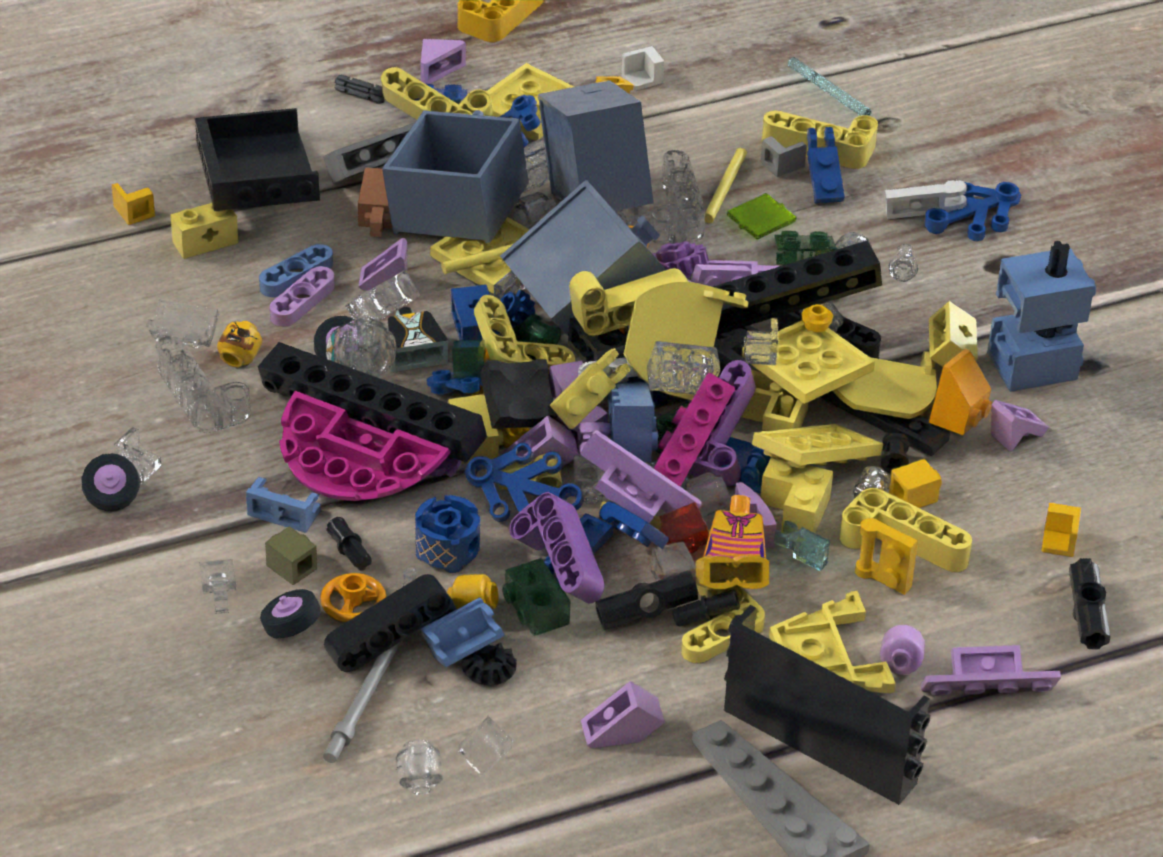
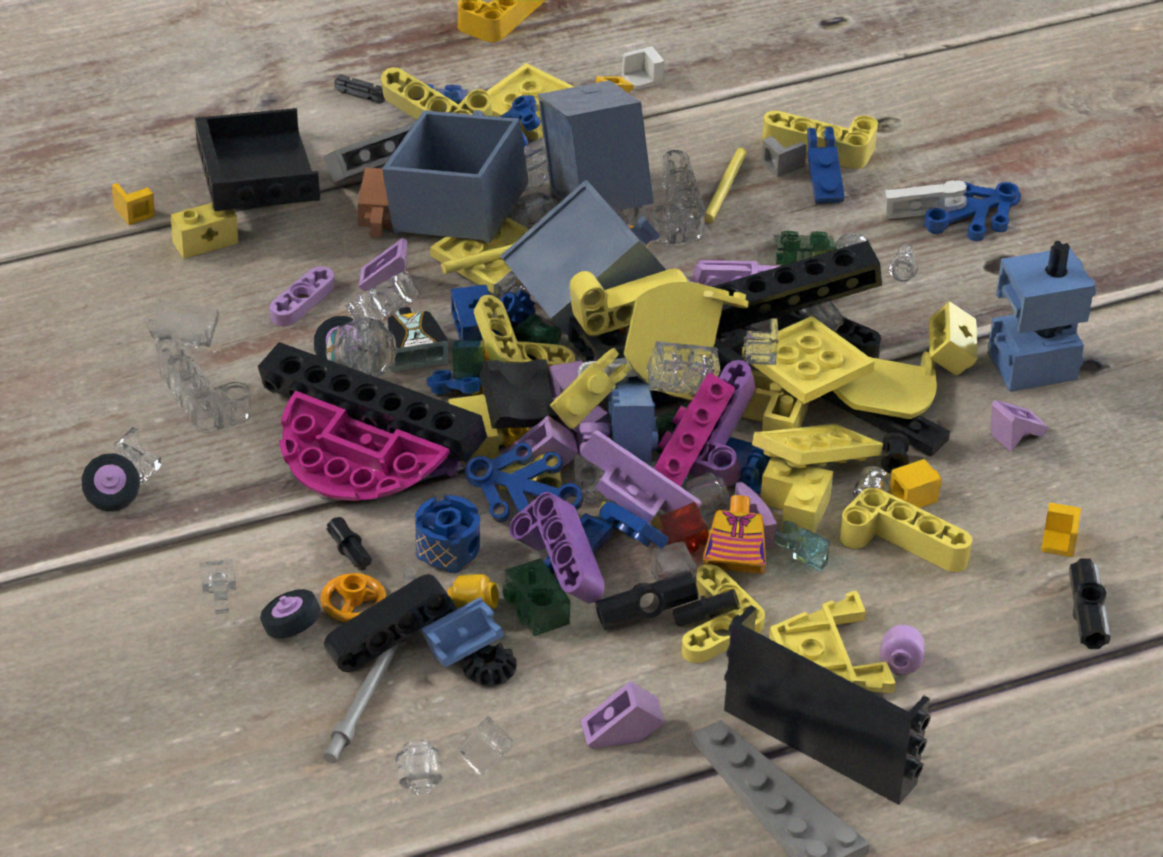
yellow head [217,321,262,367] -> none
medium blue hinge [246,477,321,533] -> none
medium blue beam [259,244,333,297] -> none
olive brick [265,526,317,585] -> none
lavender slope [421,39,466,84] -> none
medium lavender gear [652,241,709,278] -> none
yellow brick [696,556,769,589] -> none
clear neon green piece [727,193,797,240] -> none
clear light blue bar [788,57,871,116] -> none
yellow plate [802,304,833,332] -> none
yellow plate [855,518,918,595] -> none
lavender bracket [921,645,1061,696] -> none
light orange slope [928,349,992,435] -> none

